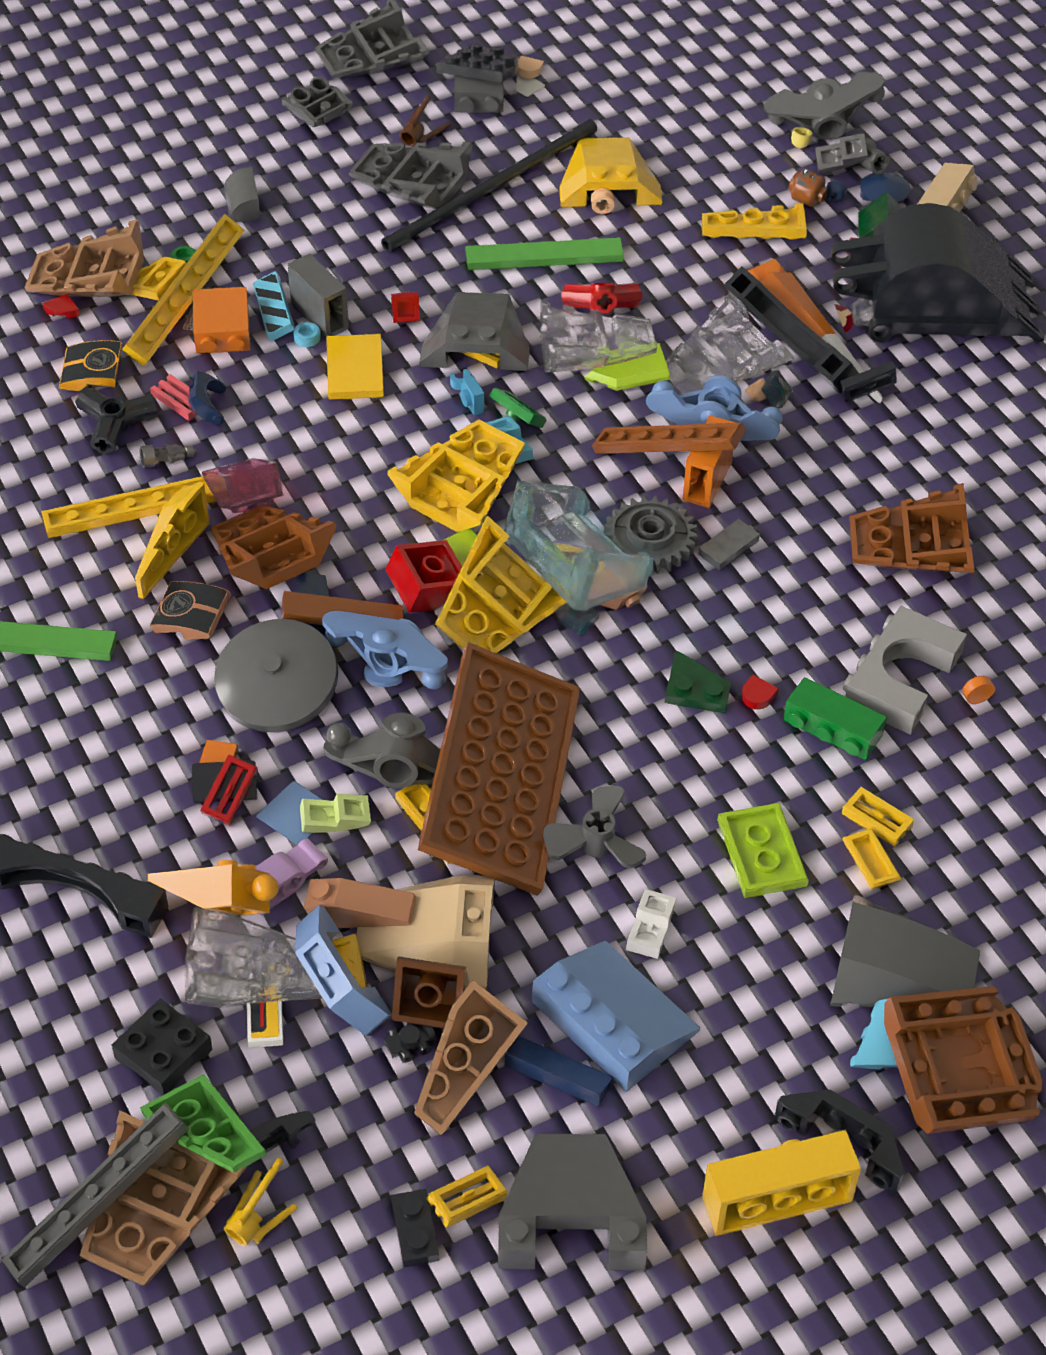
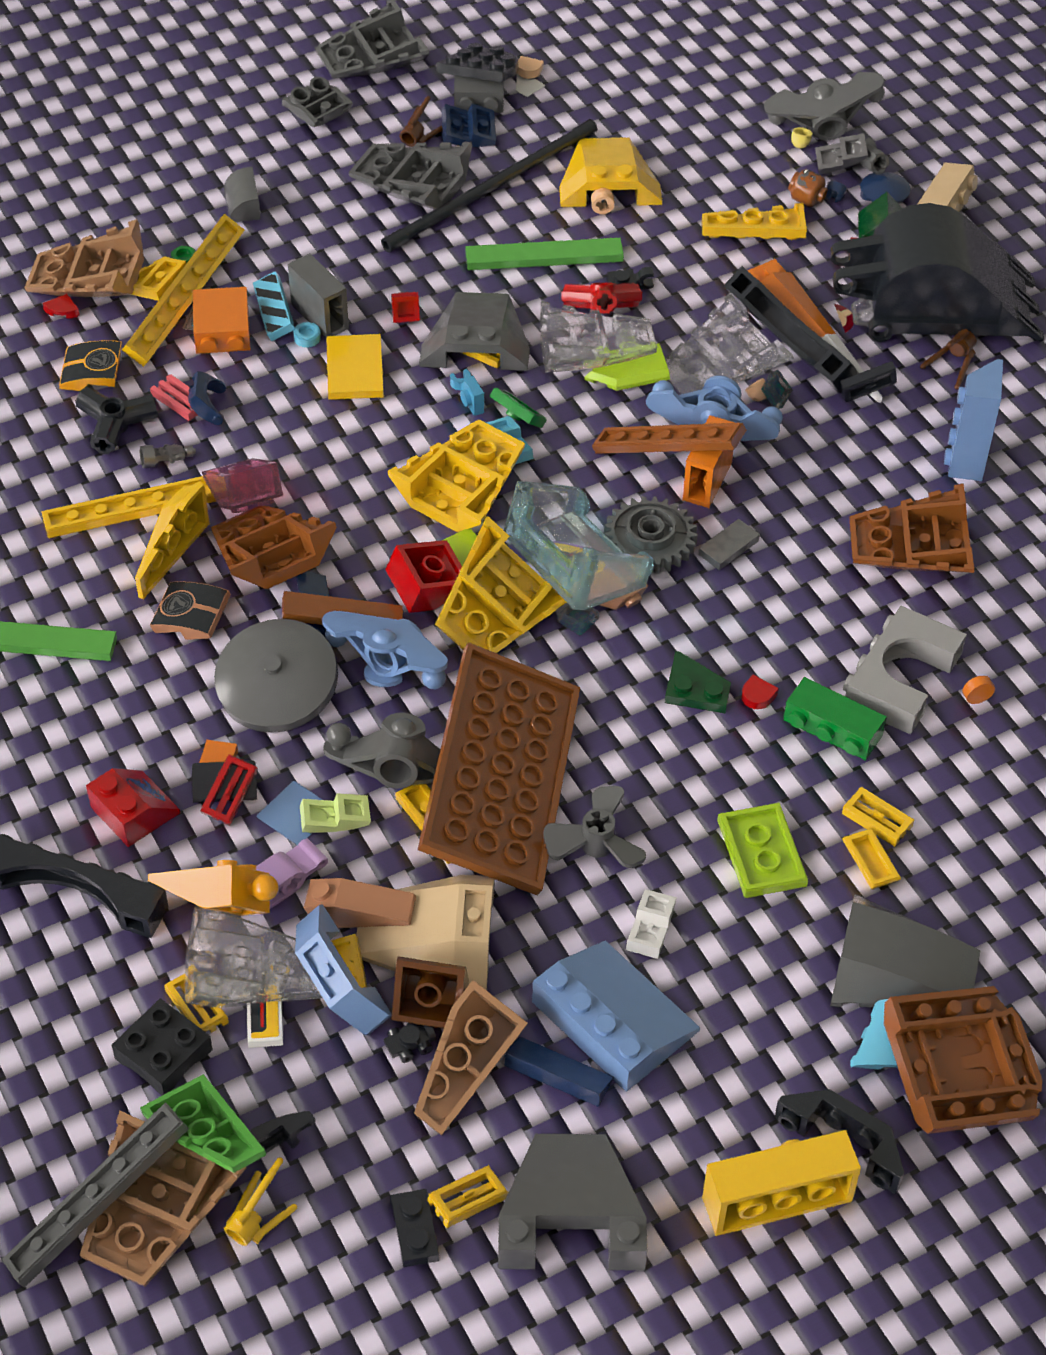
none -> red slope [86,768,181,847]
none -> yellow tile [164,968,229,1033]
none -> dark blue slope [441,103,496,147]
none -> black plate [607,267,654,289]
none -> reddish brown plant [920,329,976,390]
none -> medium blue slope [944,359,1003,481]

